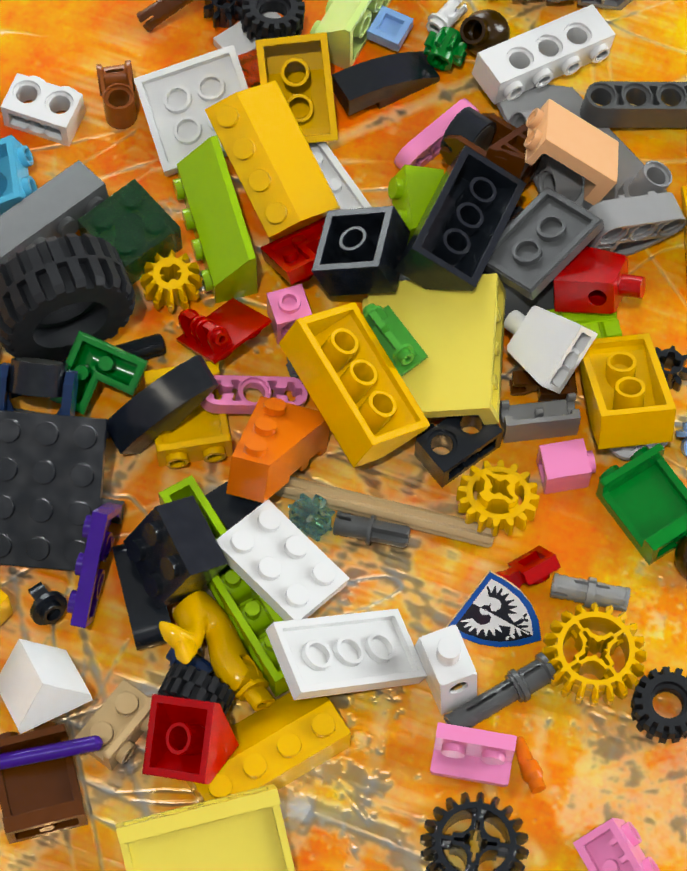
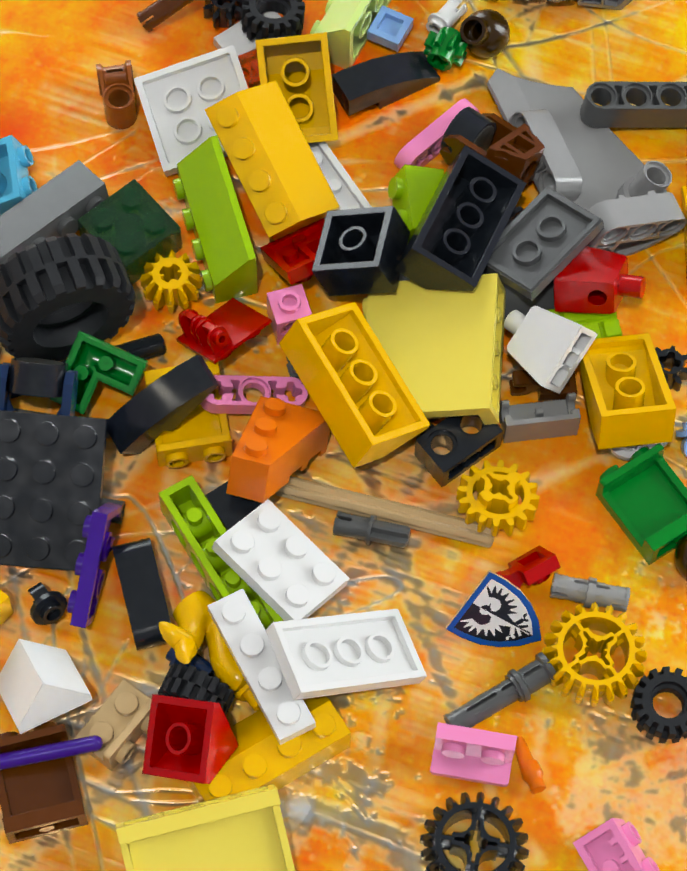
white brick [0,73,86,146] -> none
black brick [123,495,228,609] -> none
clear light blue gear [288,493,335,542] -> none
bright green hinge [363,303,428,376] -> none
white torso [414,625,477,715] -> none
white brick [472,4,616,105] -> none
light nougat panel [524,99,619,205] -> none
bright pink brick [536,438,596,494] -> none
none -> white plate [207,588,316,745]

